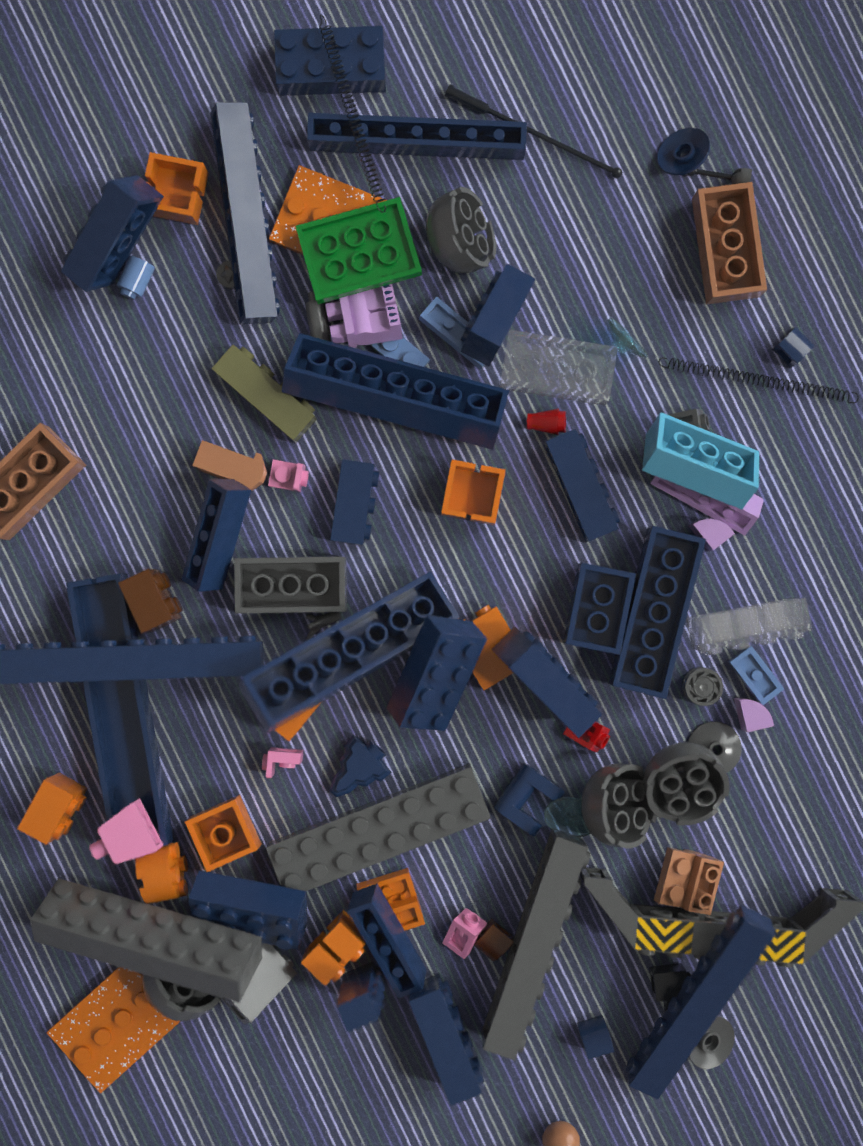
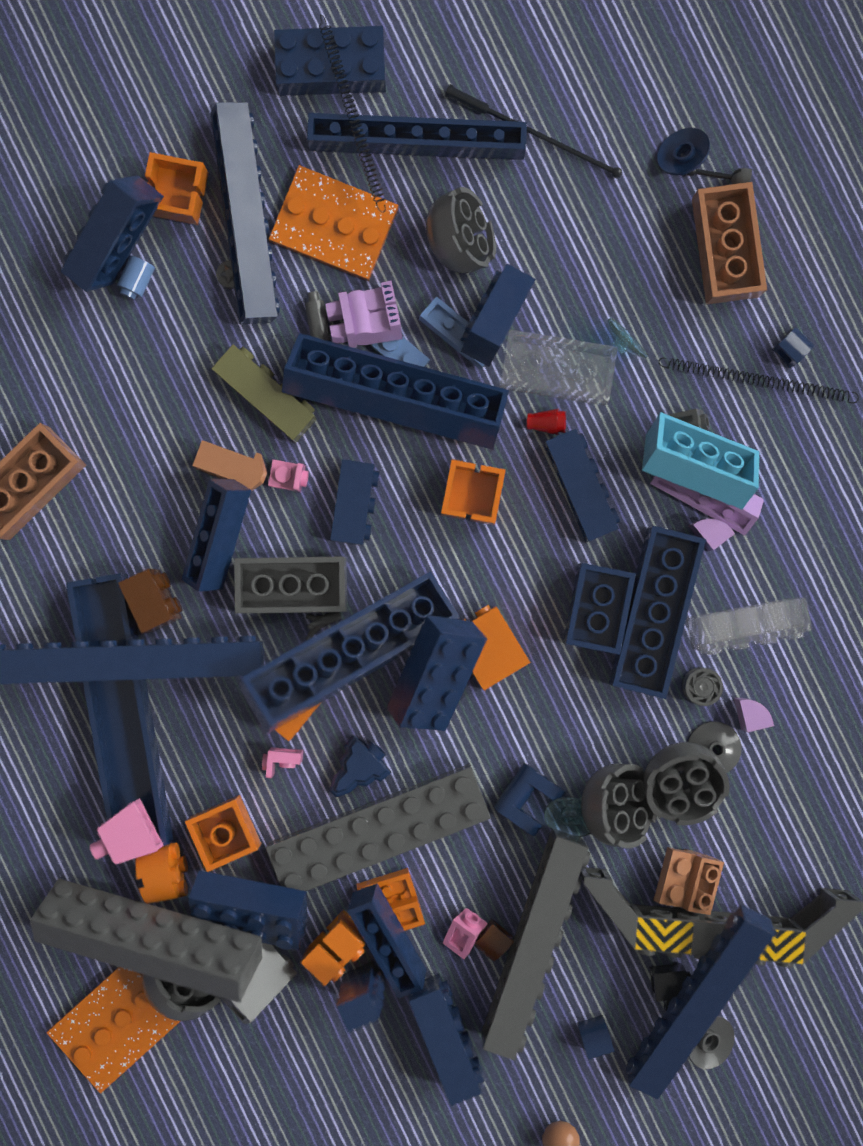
orange brick [17,772,87,845] -> none
green plate [295,197,422,305] -> none
dark blue brick [491,626,602,738] -> none
red bracket [563,722,610,752] -> none
medium blue plate [728,645,784,705] -> none

